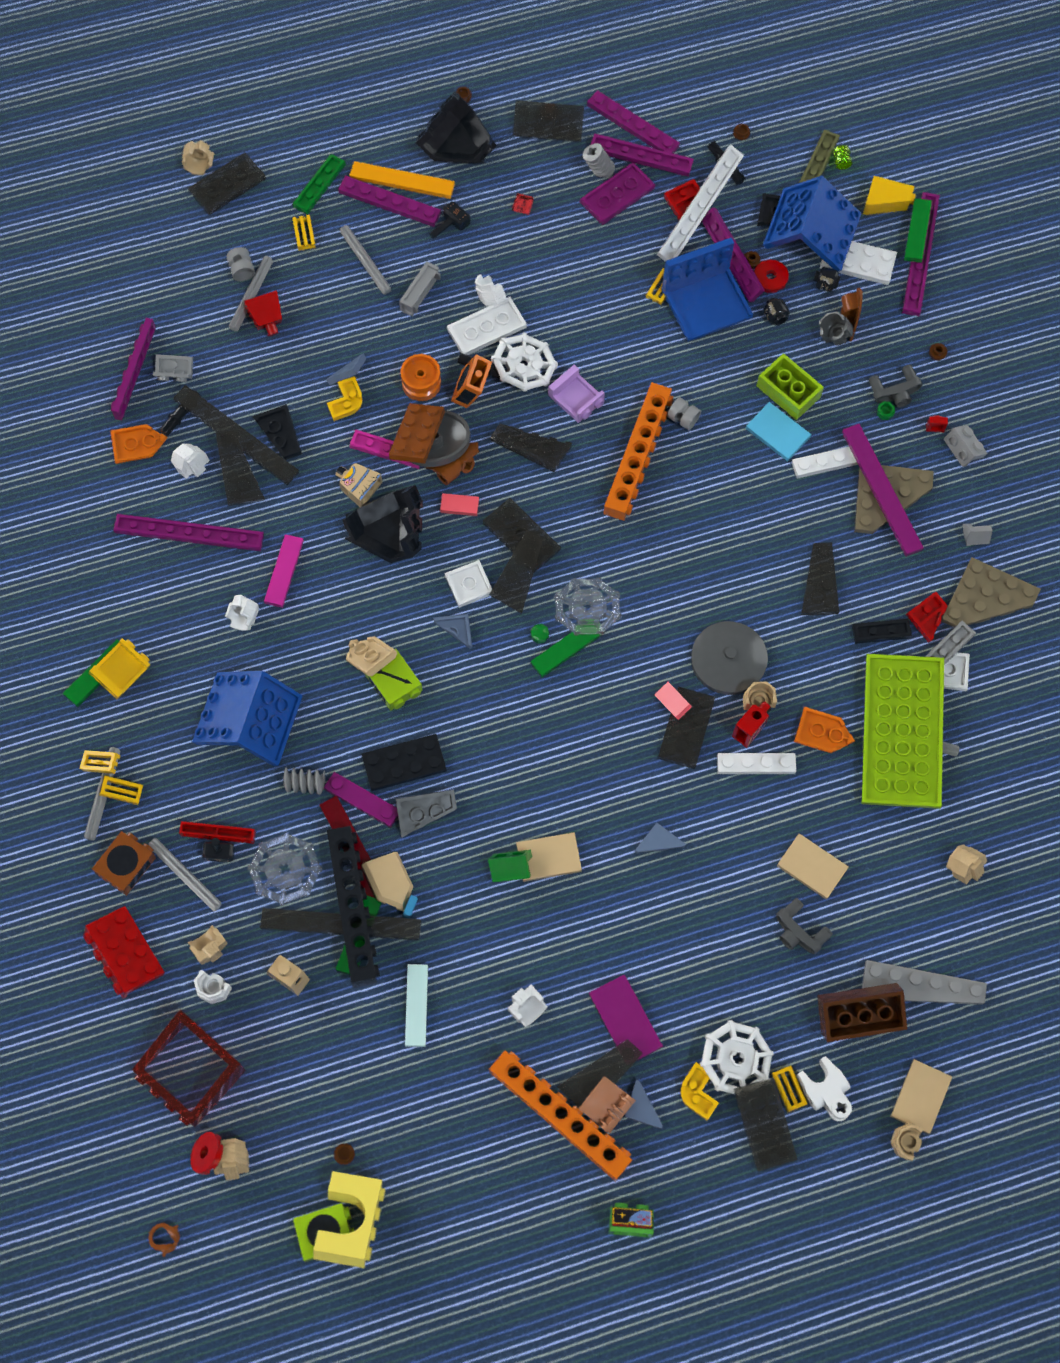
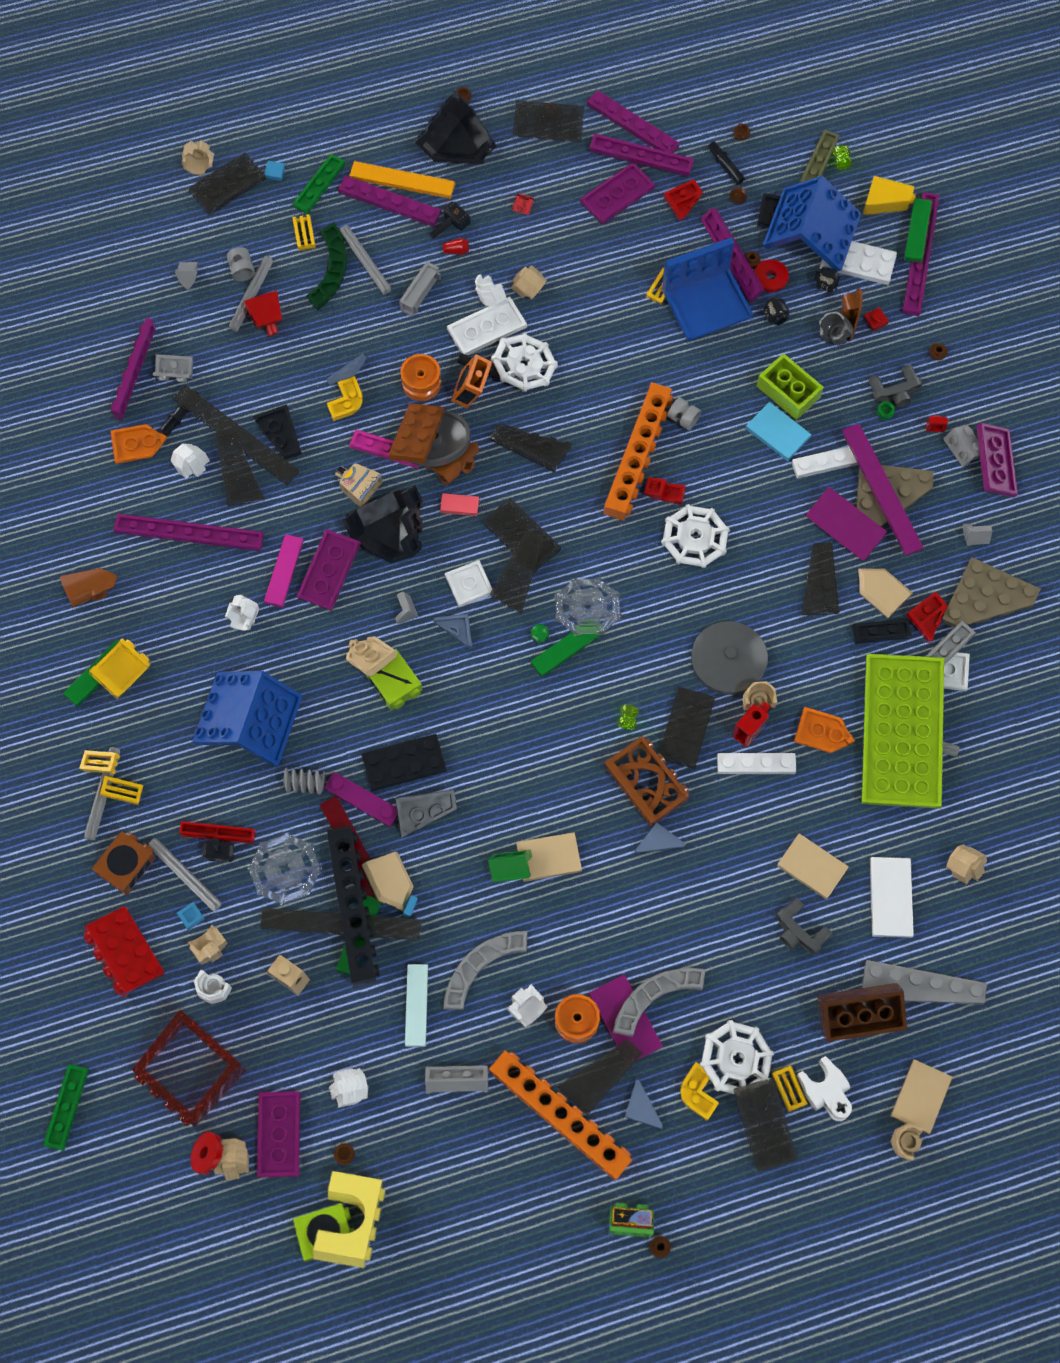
dark orange piece [149,1223,180,1257] -> none
lavender panel [548,365,605,423] -> none
nougat hinge [578,1076,636,1133] -> none
light grey piece [583,143,615,178] -> none
coral tile [655,682,692,720] -> none
white plate [657,145,744,261] -> none
none -> green tile [43,1064,90,1151]
none -> dark orange panel [60,568,118,608]
none -> light grey tile [175,262,198,289]
none -> dark azure tile [177,902,205,930]
none -> magenta tile [257,1091,301,1178]
none -> dark azure tile [264,161,285,181]
none -> magenta tile [297,529,361,611]
none -> dark green tile [306,223,347,311]
none -> white hair [329,1068,368,1108]
none -> light grey tile [395,591,418,624]
none -> light grey container [425,1066,488,1094]
none -> red cone [443,237,469,255]
none -> light grey tile [443,931,527,1010]
none -> tan hair [511,265,547,299]
none -> orange wheel [555,994,600,1044]
none -> dark orange fence [604,735,690,828]
none -> light grey tile [613,968,706,1037]
none -> clear neon green wheel [617,705,639,730]
none -> red slope [644,477,686,505]
none -> reddish brown plate [650,1236,671,1258]
none -> white plate [661,504,730,568]
none -> reddish brown plate [730,187,747,204]
none -> magenta tile [805,487,888,561]
none -> tan tile [858,569,913,618]
none -> red plate [863,307,889,332]
none -> white tile [870,857,914,938]
none -> magenta tile [976,423,1018,498]

